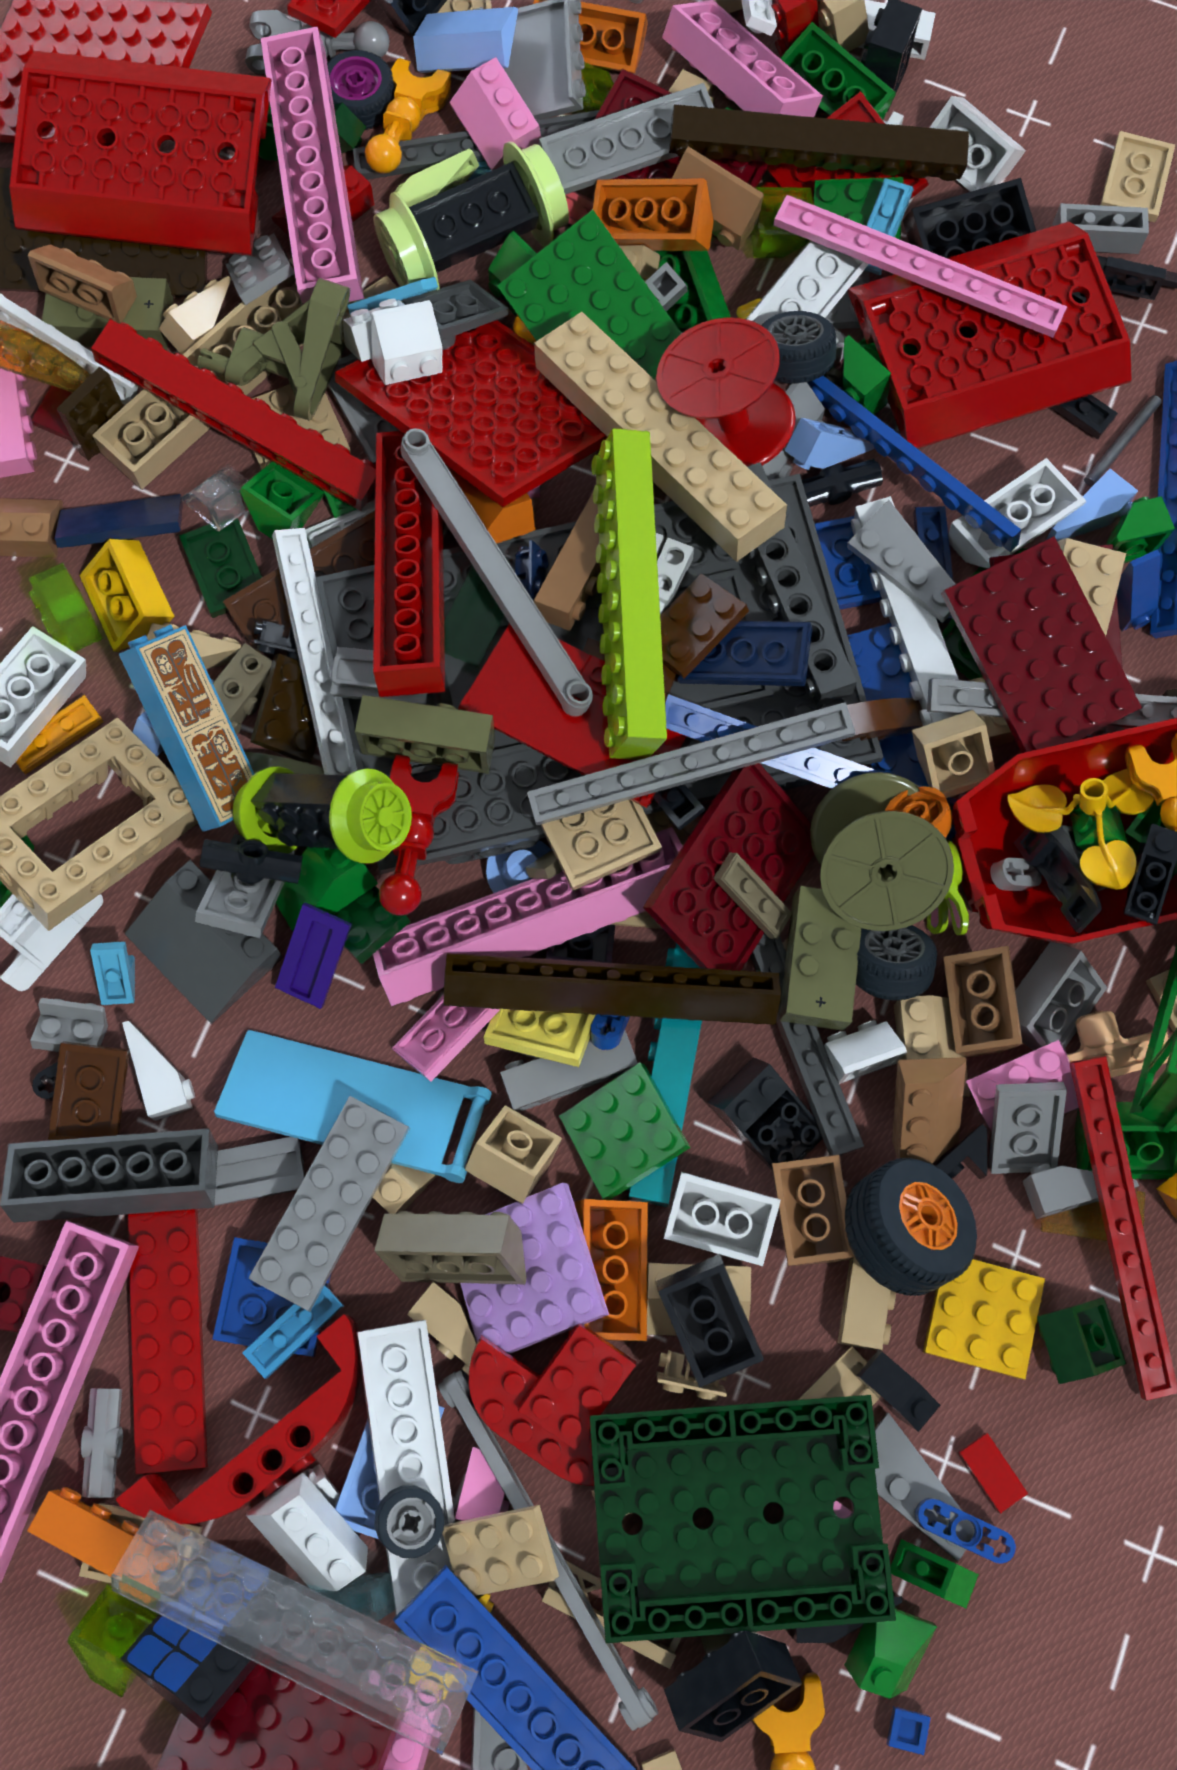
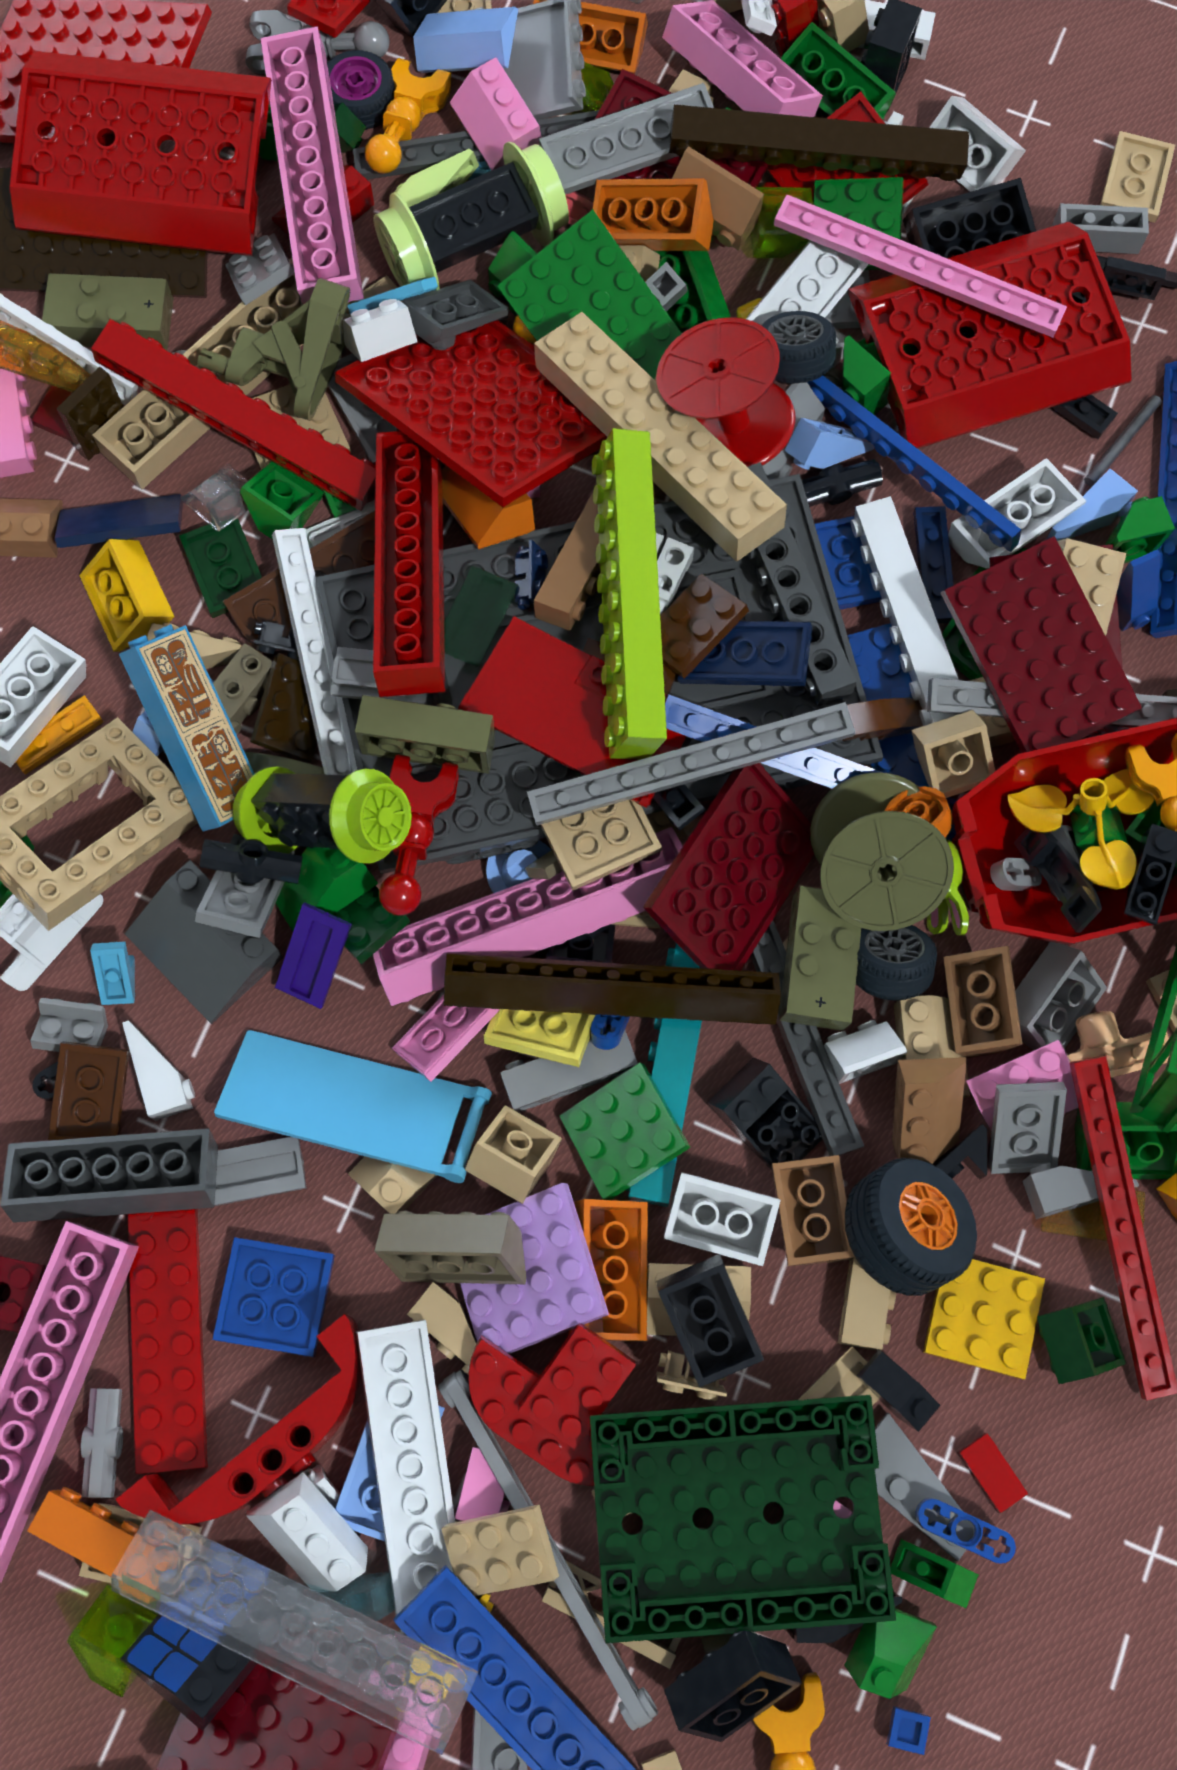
medium nougat slope [27,244,137,324] -> none
clear neon green brick [28,563,103,652] -> none
tan slope [159,276,231,355] -> none
dark azure plate [242,1285,344,1379] -> none
light grey plate [248,1096,410,1312] -> none
white slope [371,300,443,385] -> none
wheel [374,1485,444,1558] -> none
light grey piece [400,428,593,716] -> none
dark tan tile [713,853,792,939] -> none
light grey wing [847,500,956,623] -> none
medium azure tile [864,178,913,275] -> none

